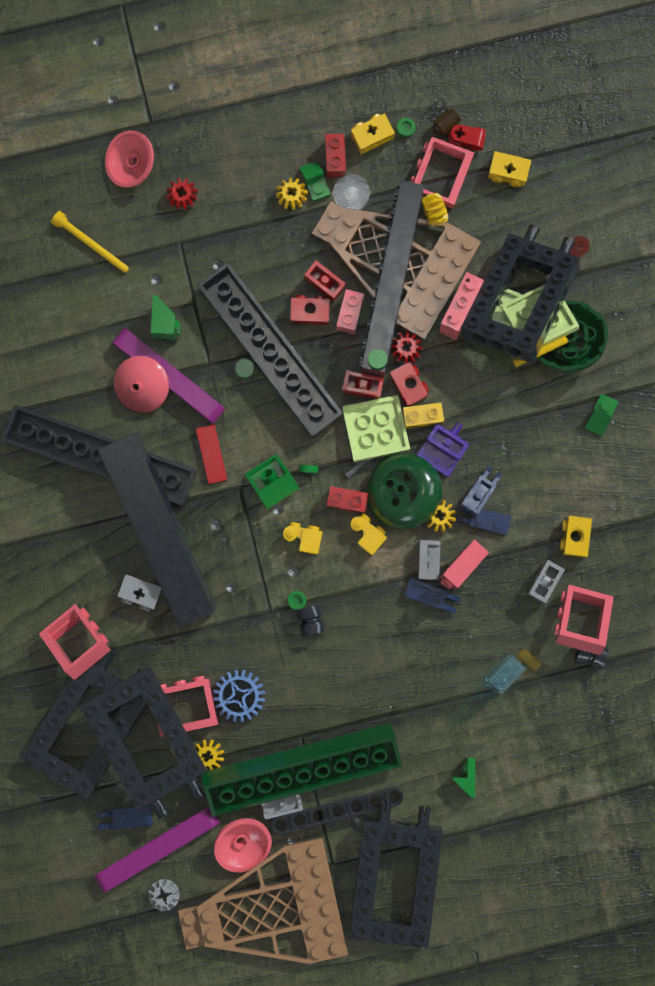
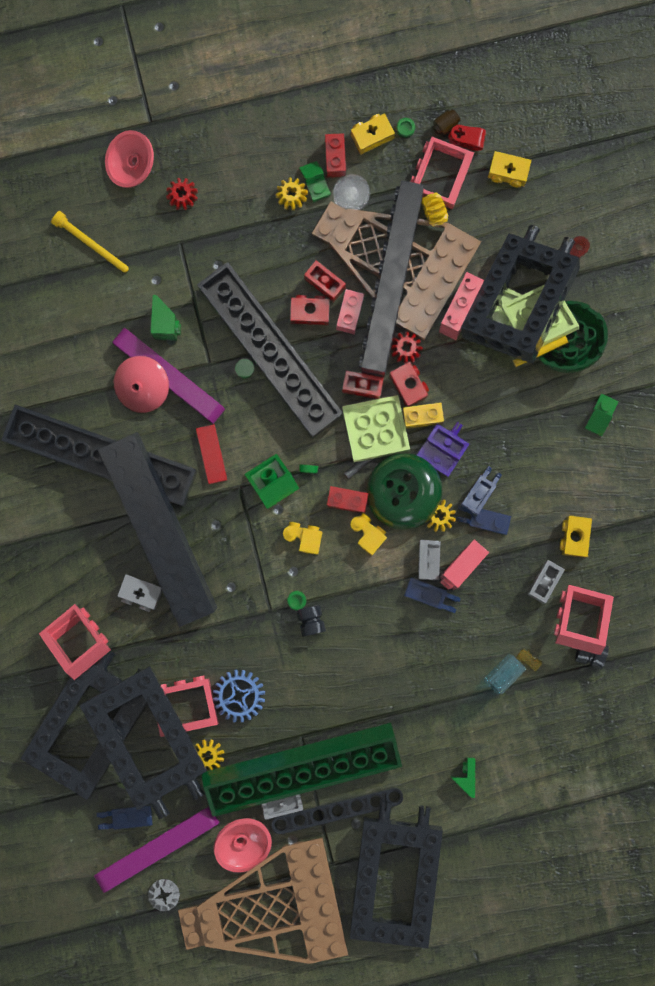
tile [368,349,388,369] -> none

